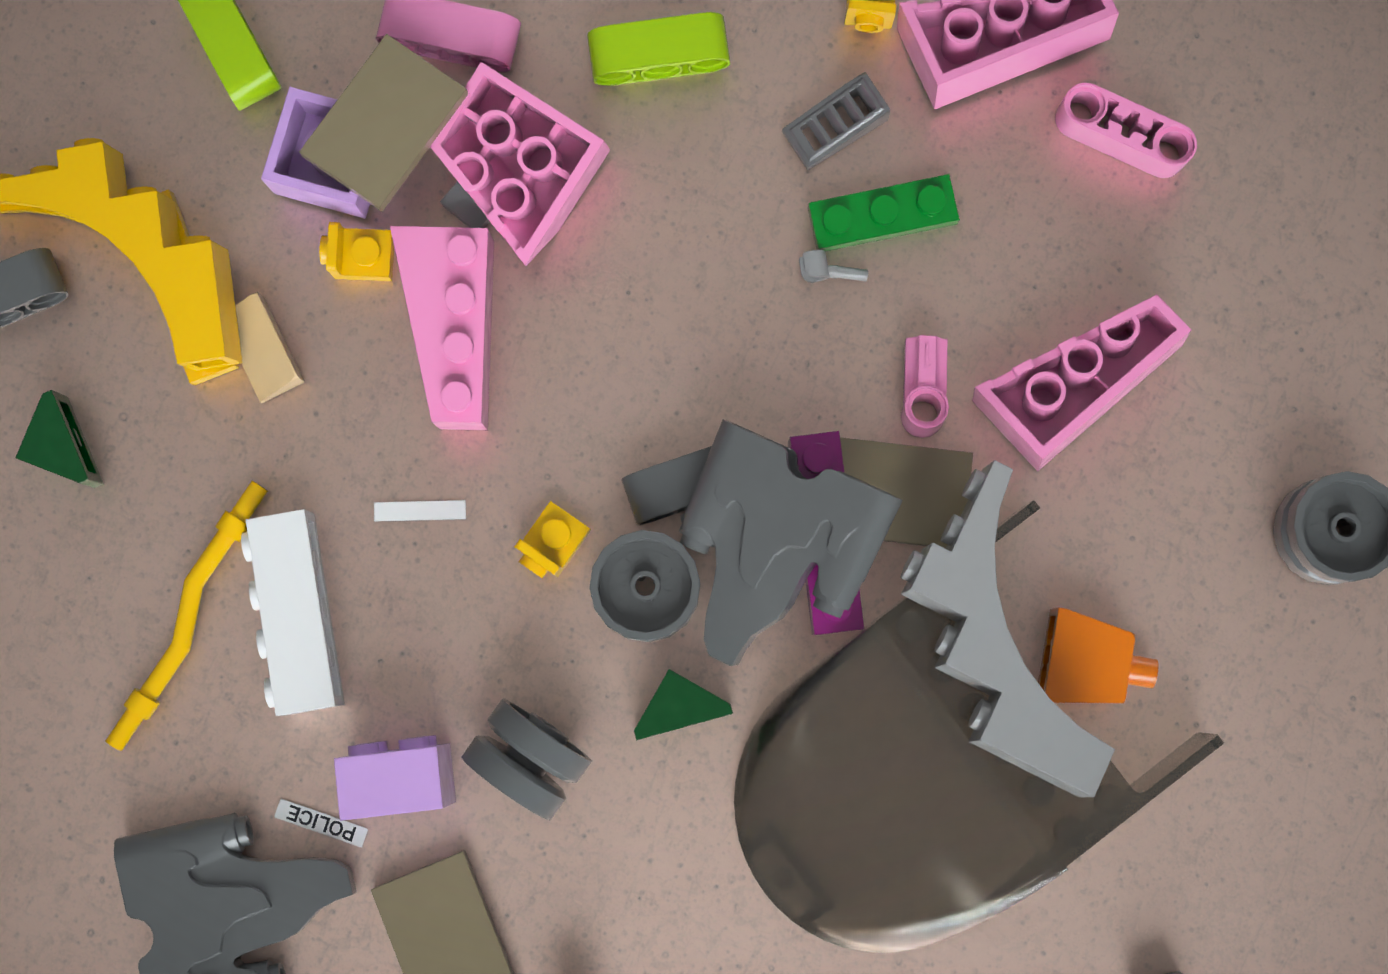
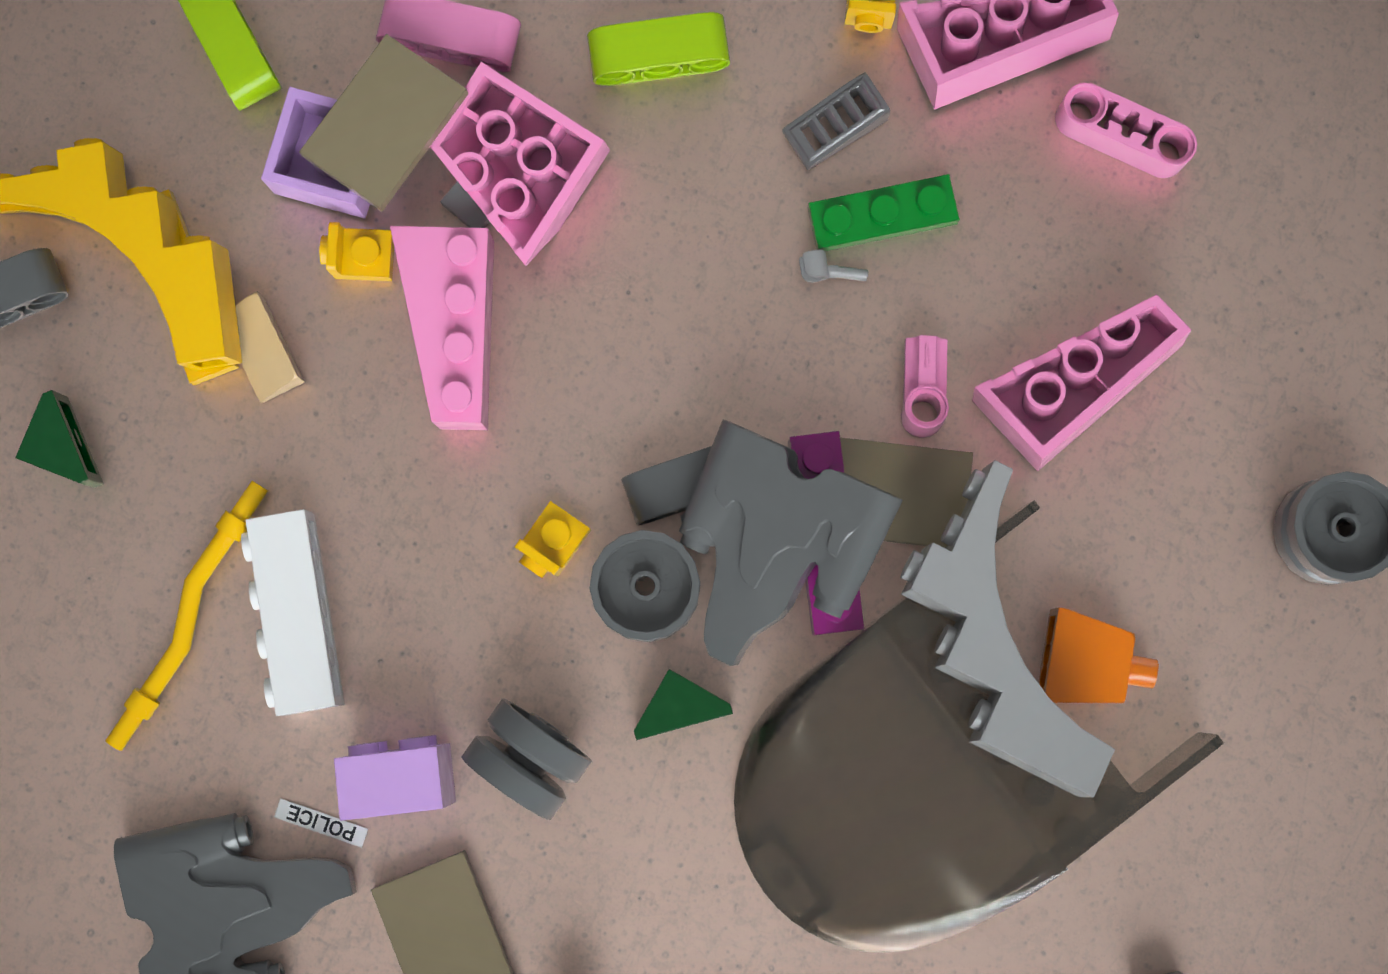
white sticker [374,500,466,522] -> none

